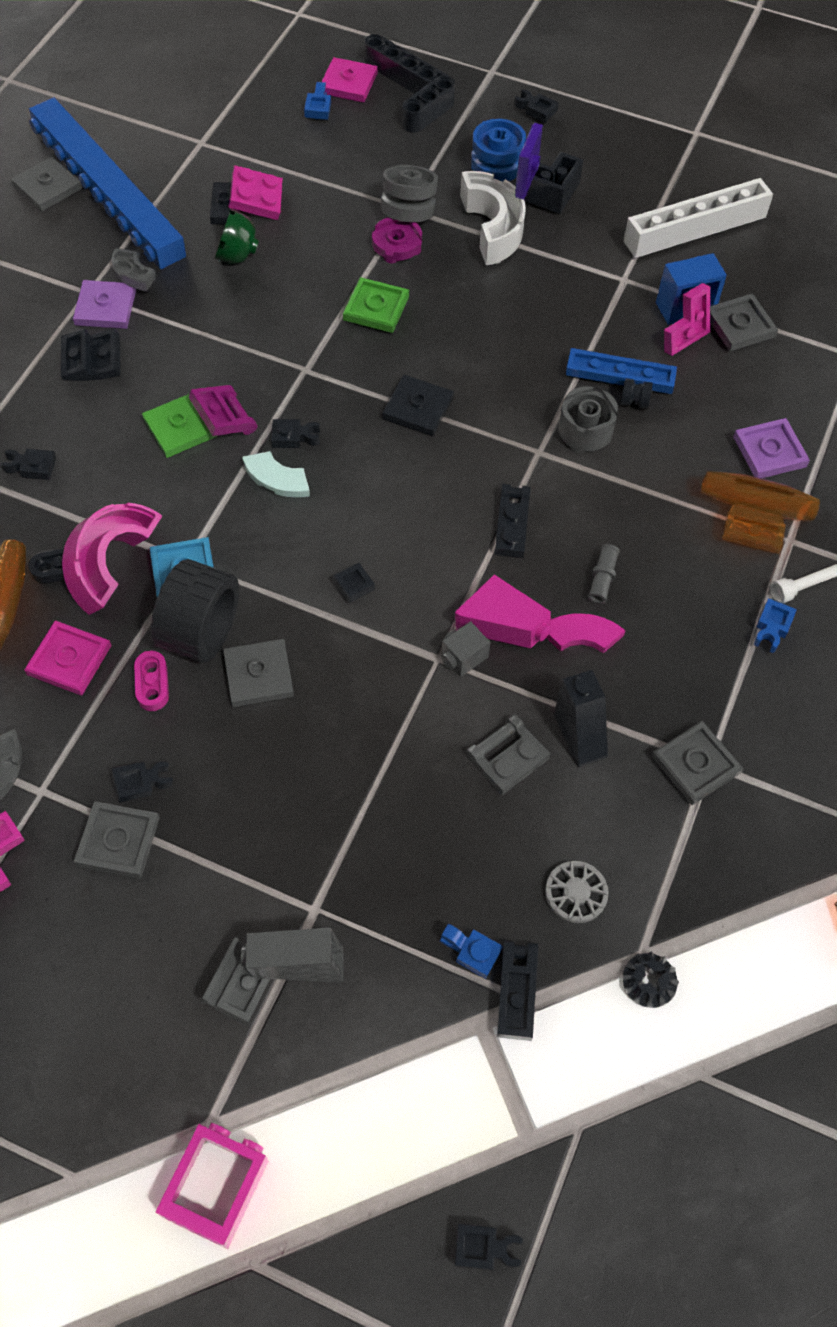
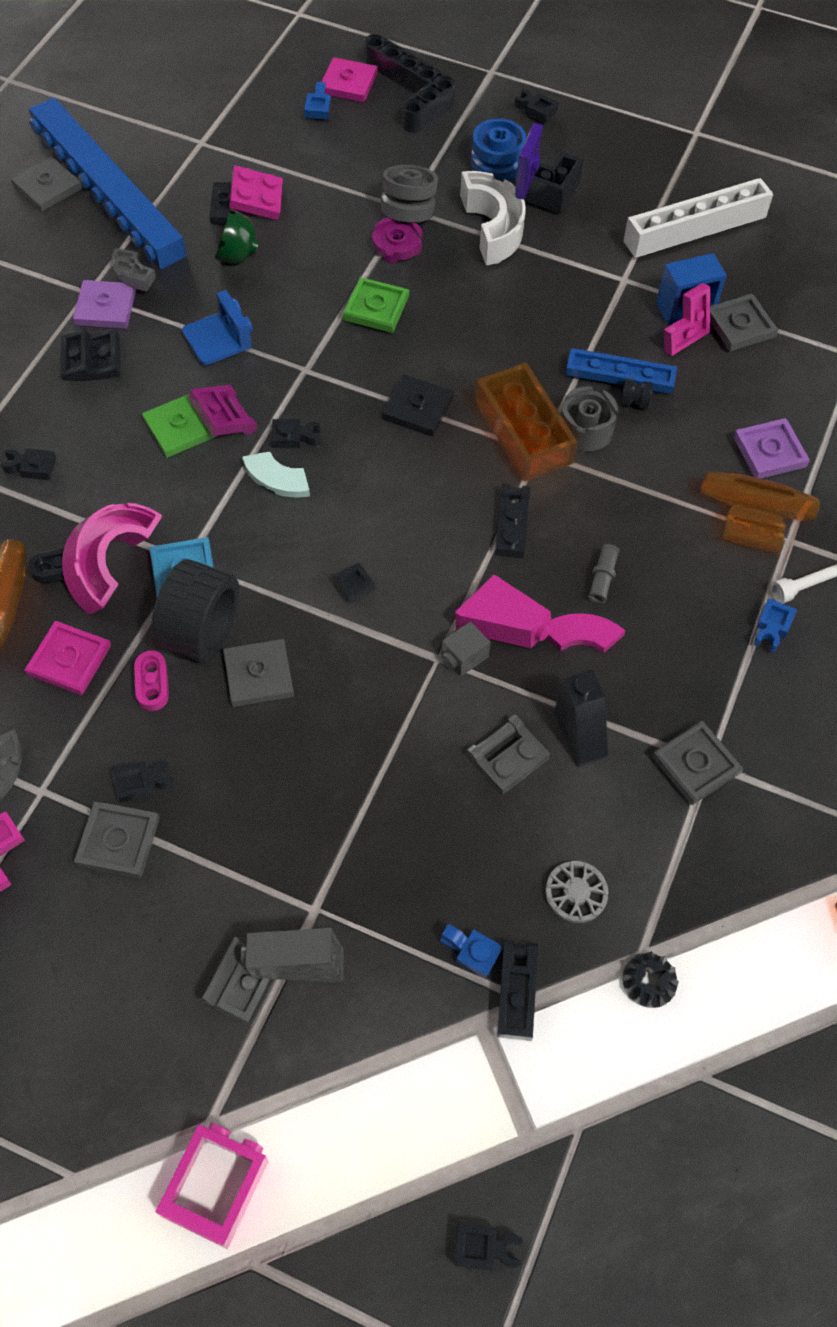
none -> blue bracket [182,290,253,365]
none -> clear orange brick [475,362,578,481]

